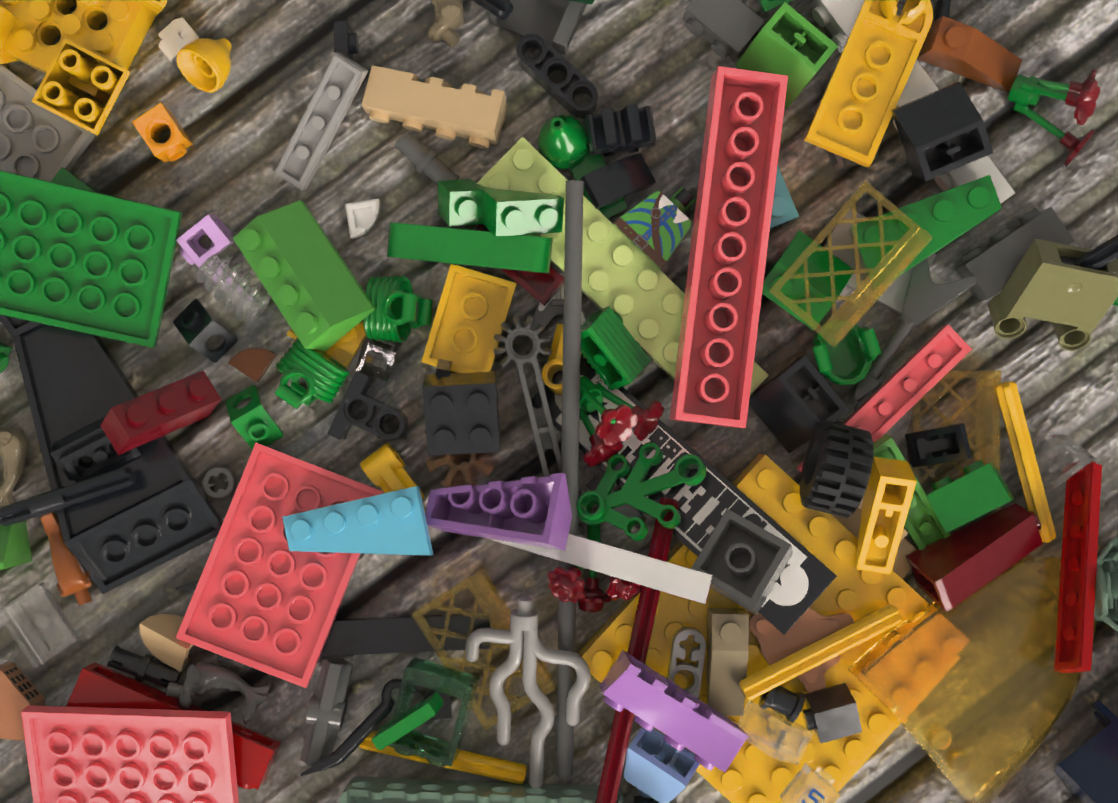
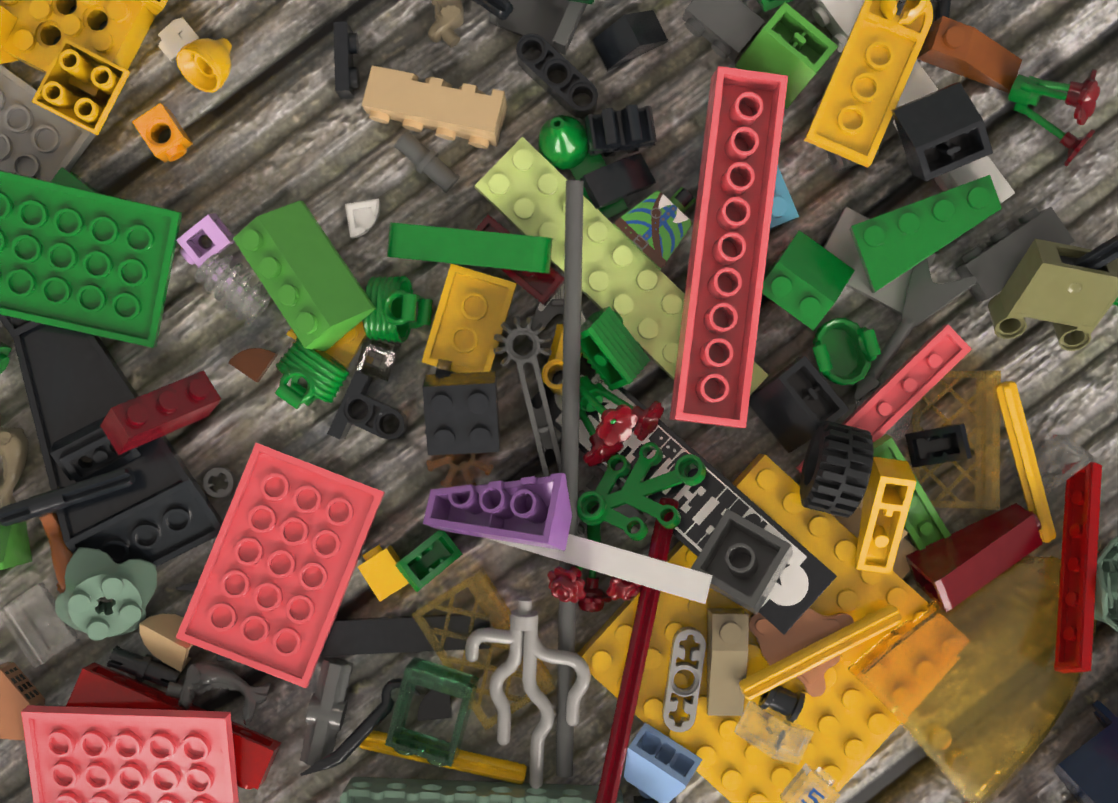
black bracket [173,299,238,363] -> none
green bracket [225,385,283,450] -> none
light grey tile [274,52,368,191] -> none
medium azure wing [282,486,434,556] -> none
yellow piece [359,442,426,499] -> none
green tile [371,692,444,750] -> none
green arch [438,179,564,237] -> none
medium lavender wedge [600,650,749,773] -> none
clear yellow fence [769,181,933,348] -> none
brick [802,683,862,744] -> none
green brick [926,459,1014,533] -> none
none -> sand green brick [55,547,157,641]
none -> yellow brick [358,544,409,602]
none -> green slope [395,530,463,592]
none -> black slope [592,10,668,72]

